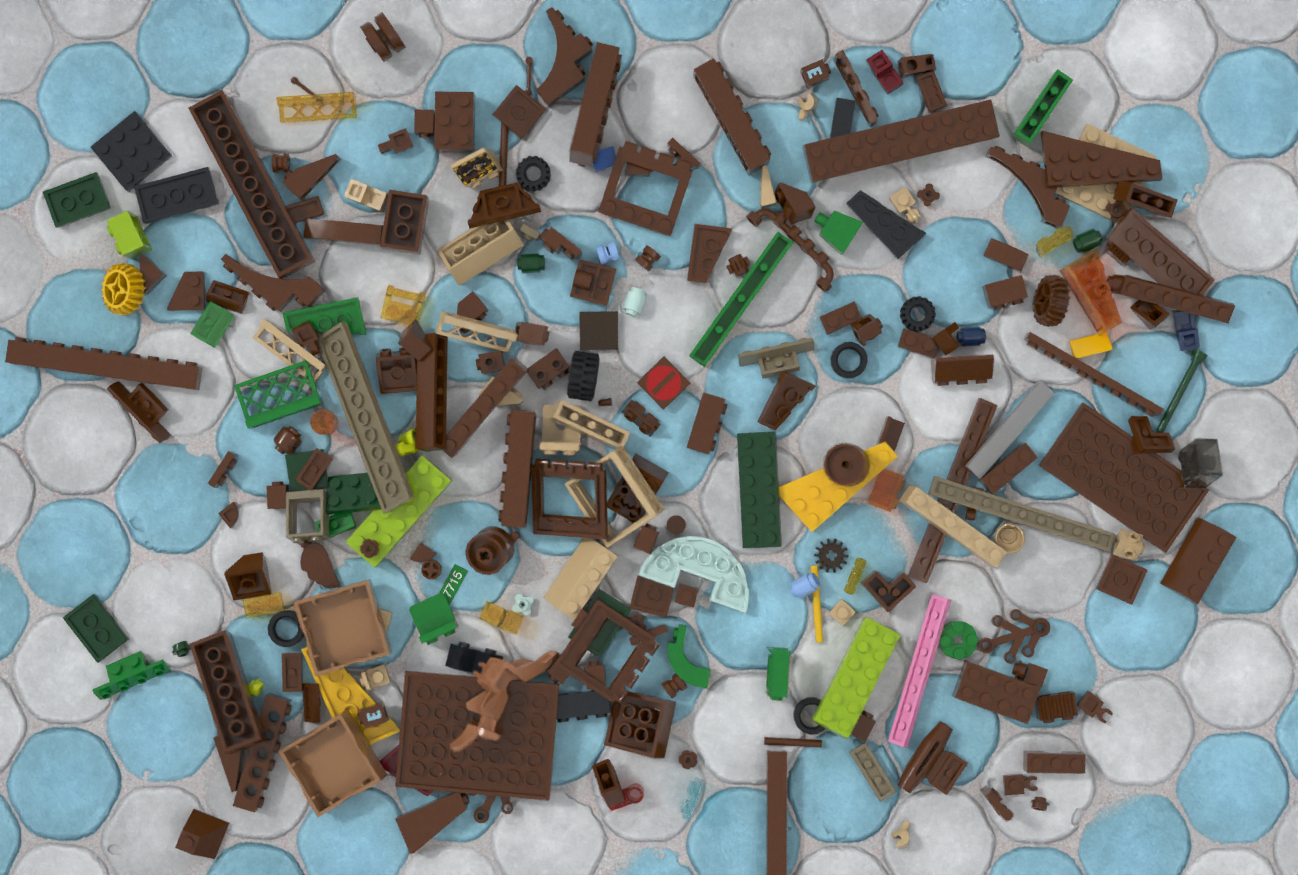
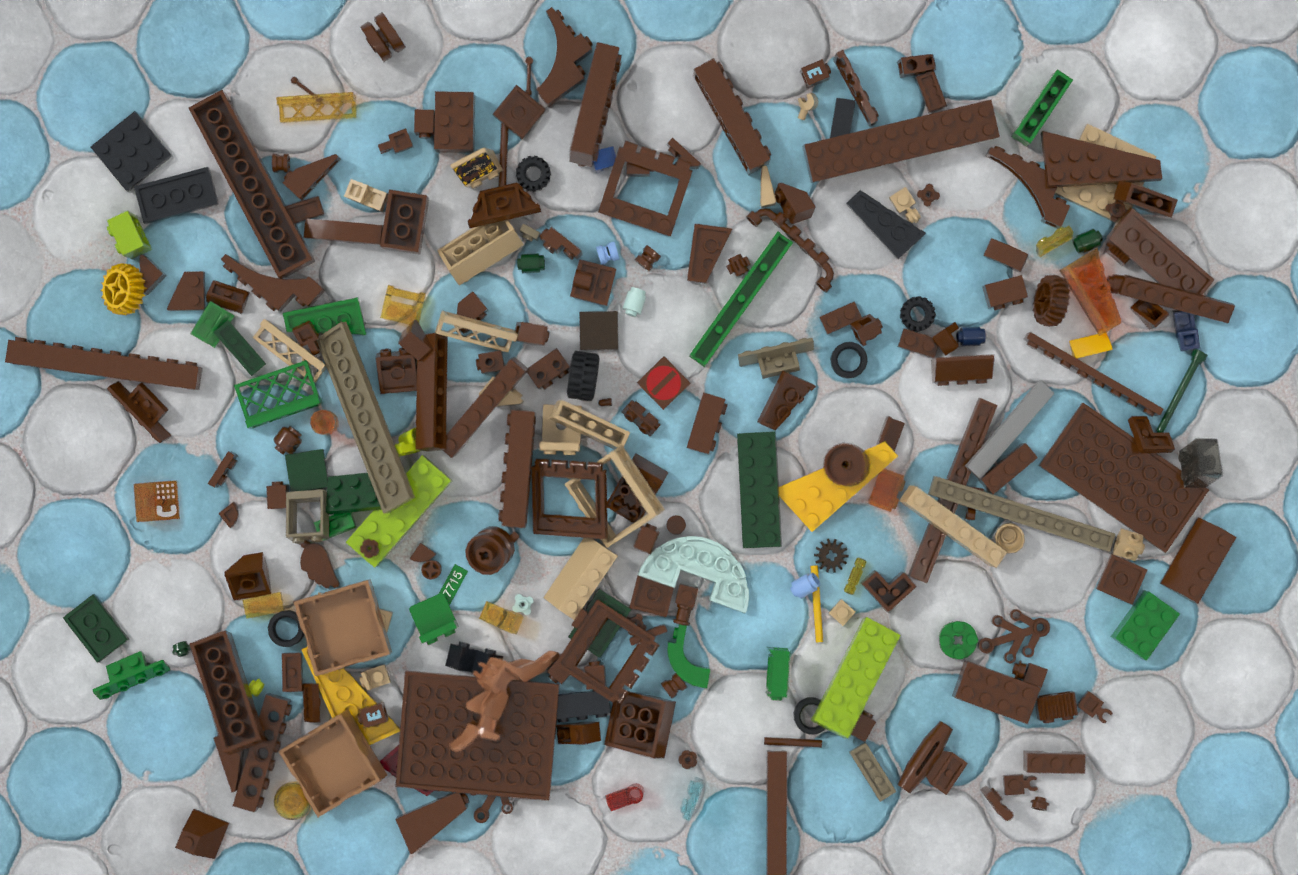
dark green plate [43,172,111,228] -> none
reddish brown plate [295,448,333,490] -> none
reddish brown brick [592,759,625,807] -> none
green torso [814,211,863,255] -> none
dark red slope [866,50,904,95] -> none
bright pink plate [888,594,951,748] -> none
tan piece [892,820,911,850] -> none
none -> clear orange slope [134,481,180,522]
none -> dark green plate [213,320,266,376]
none -> clear yellow cylinder [274,781,311,820]
none -> reddish brown slope [556,722,601,744]
none -> reddish brown bush [673,604,693,626]
none -> green brick [1111,590,1180,661]

